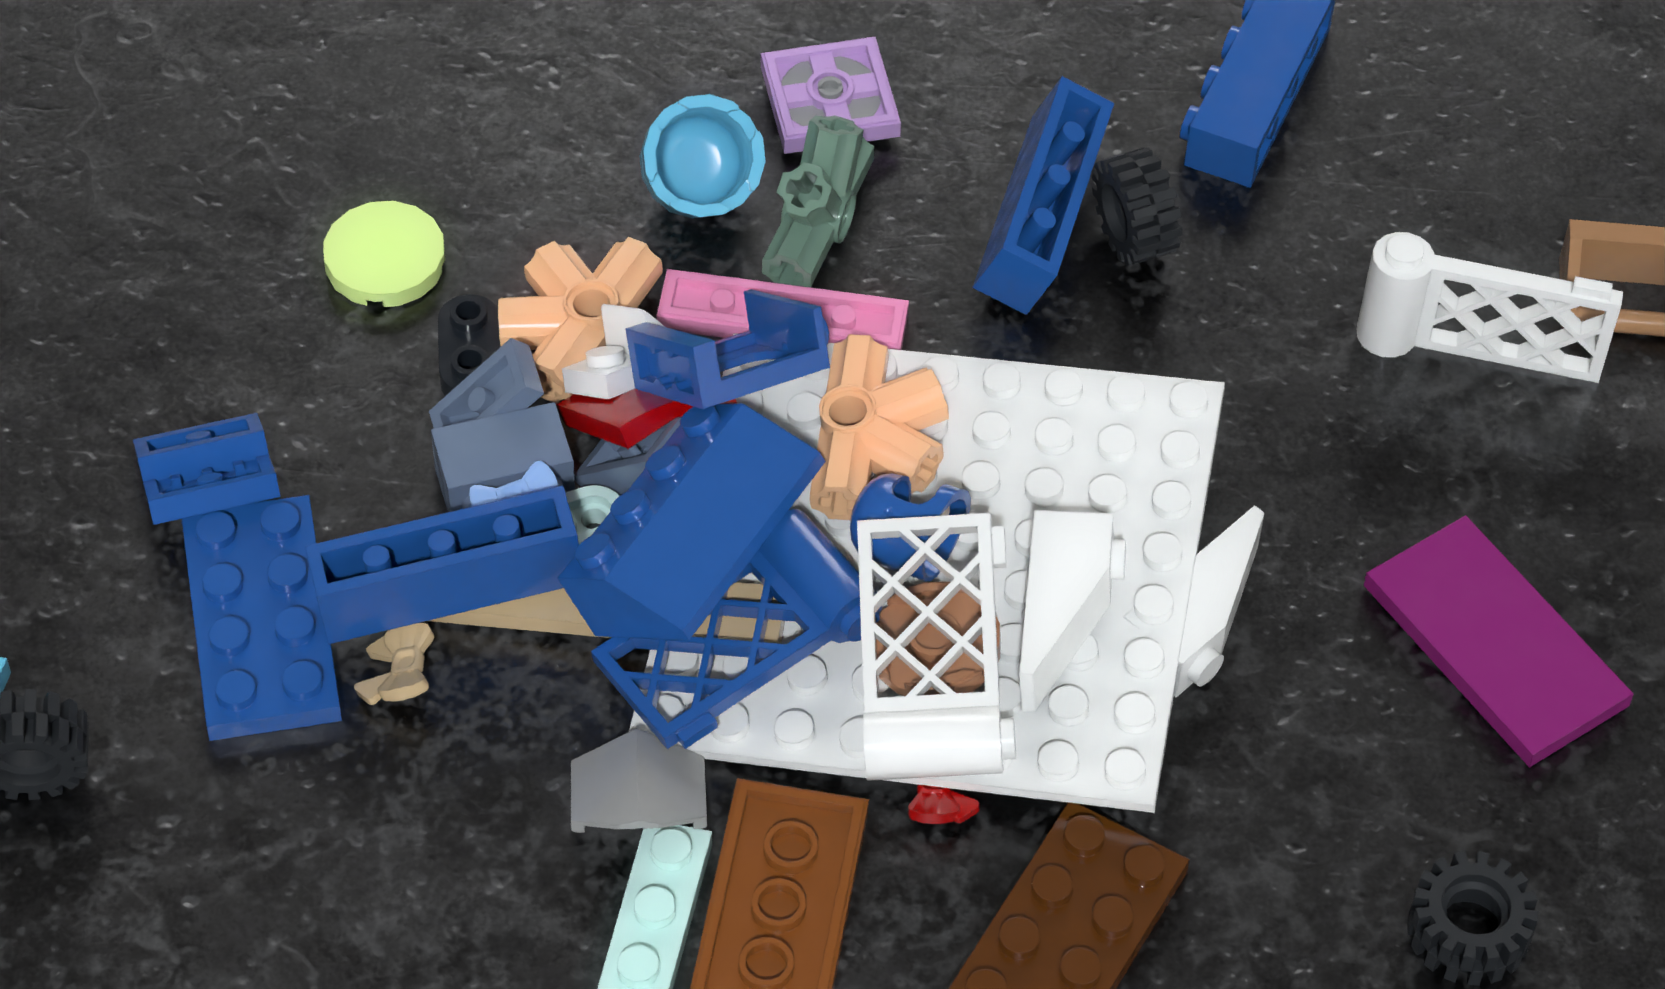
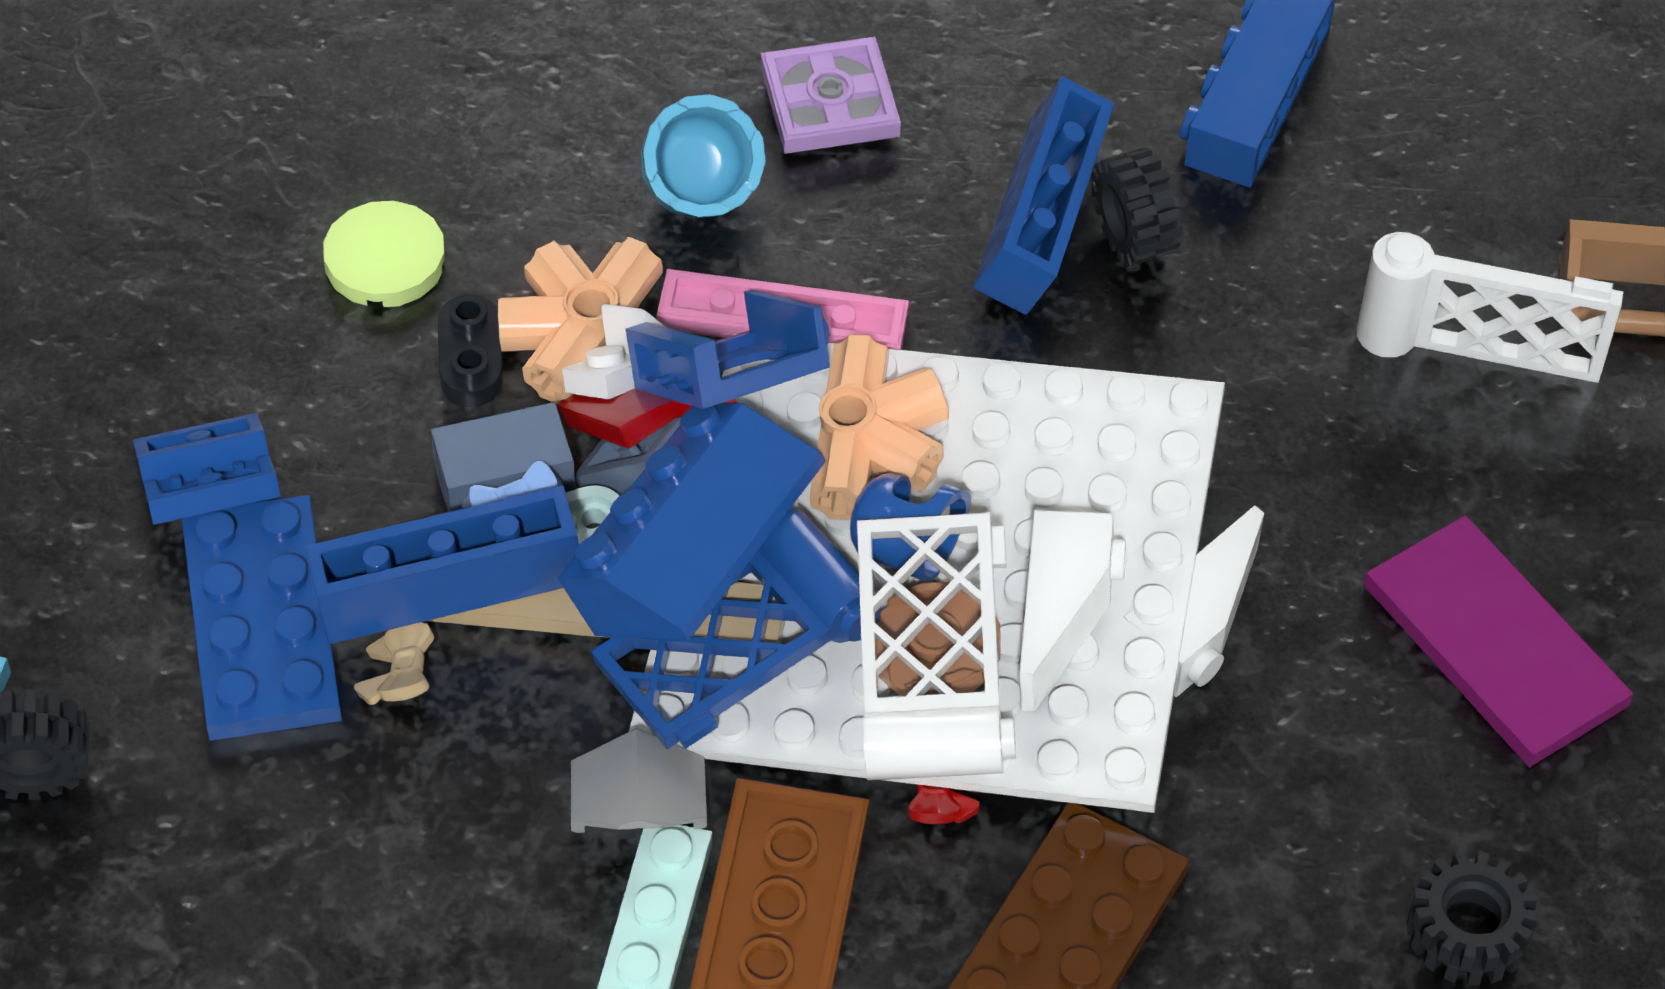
sand blue slope [429,338,544,428] -> none
sand green piece [762,115,874,288] -> none

